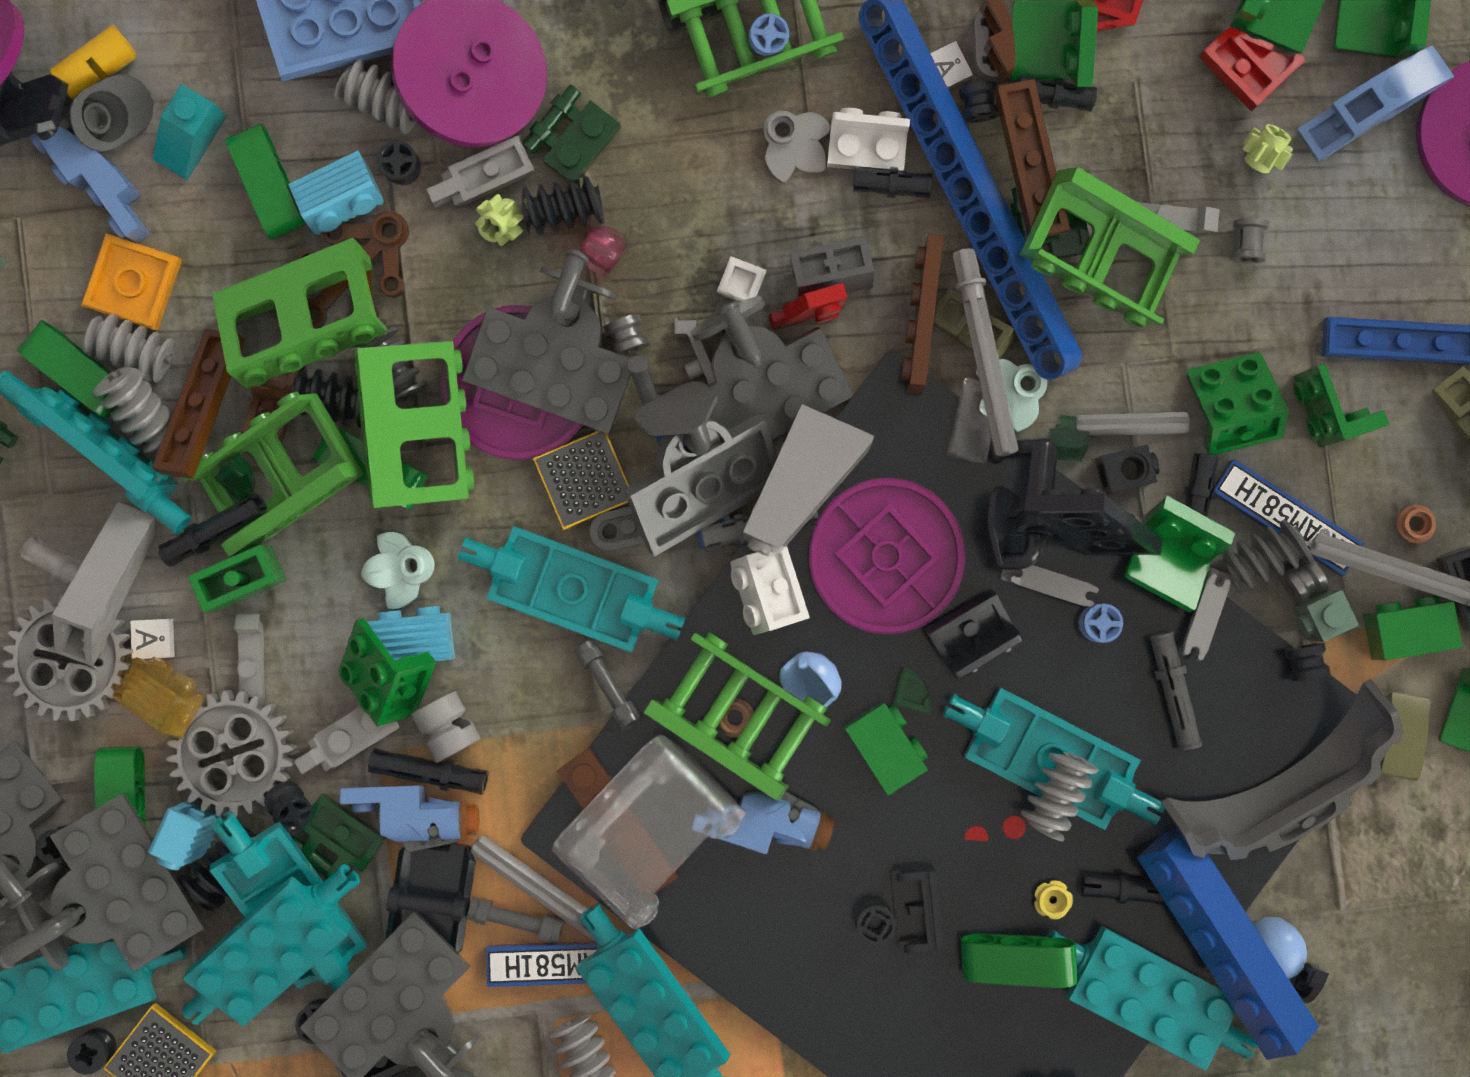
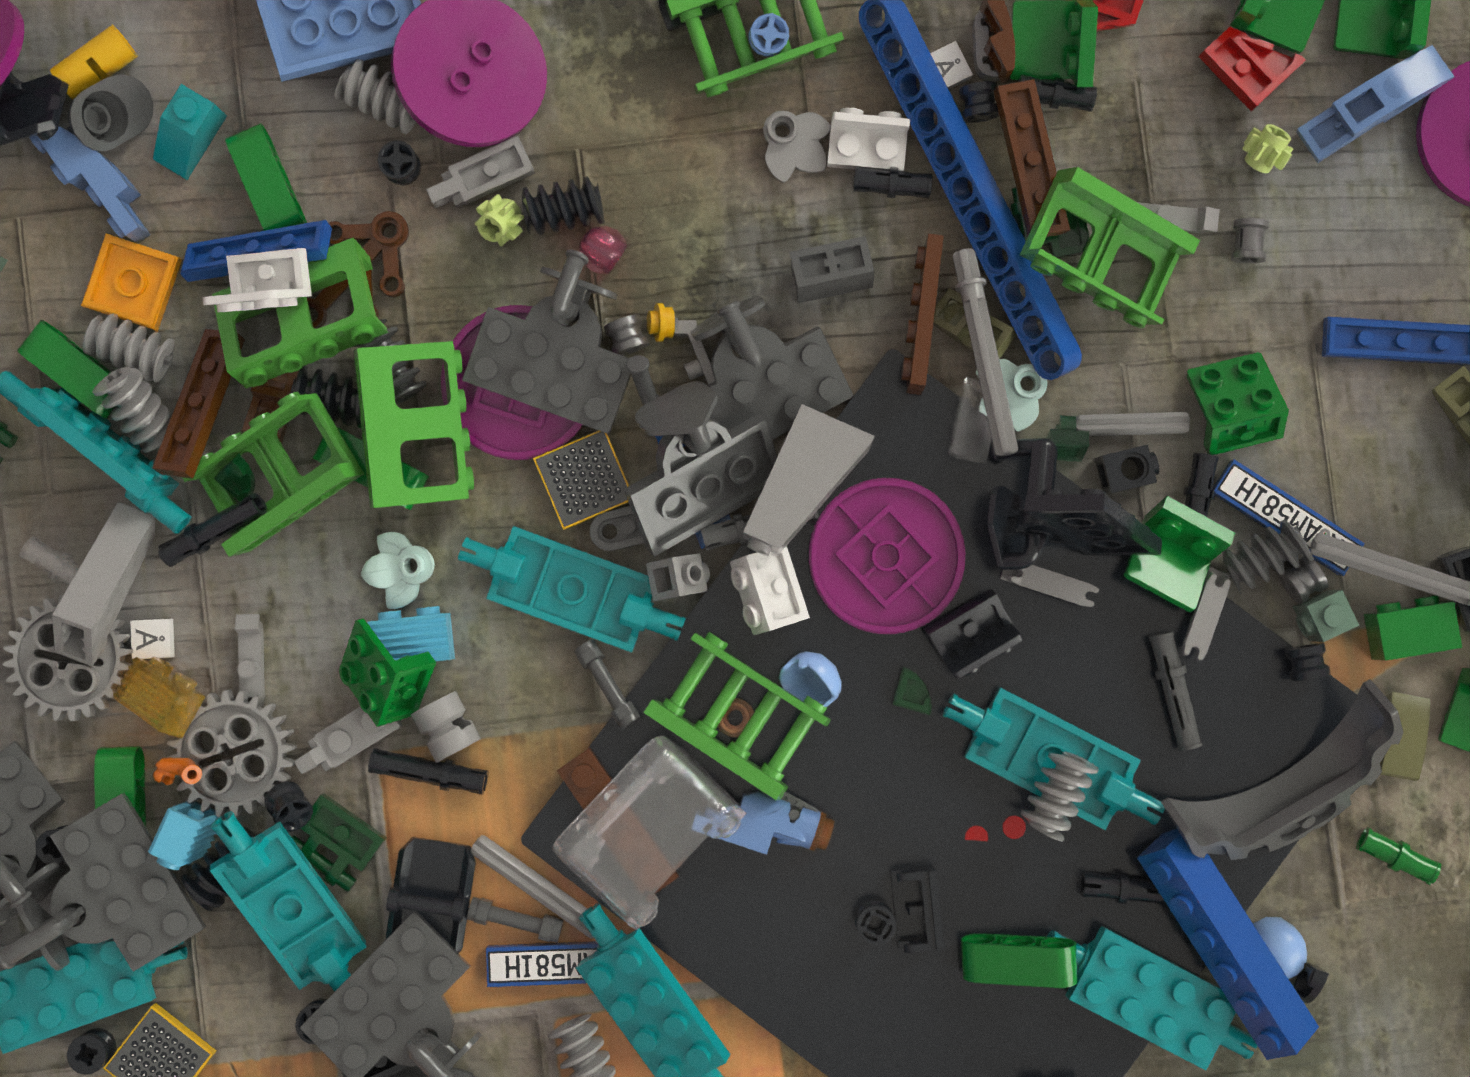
teal plate [182,864,360,1027] -> none
green brick [187,545,287,612] -> none
medium azure brick [288,150,384,235] -> none
medium blue plate [340,786,479,852] -> none
dark green plate [522,84,621,184] -> none
white tile [717,256,766,302] -> none
red wing [768,283,848,331] -> none
green brick [843,701,928,796] -> none
light yellow plate [1034,880,1073,920] -> none
medium blue wheel [1078,603,1123,643] -> none
green bracket [1293,363,1390,448] -> none
nougat plate [1395,505,1436,543] -> none
none -> orange arm [153,757,202,786]
none -> blue tile [180,220,332,282]
none -> white bracket [202,248,312,312]
none -> light grey brick [646,553,710,602]
none -> yellow plate [647,303,675,342]
none -> green pin [1356,827,1441,885]

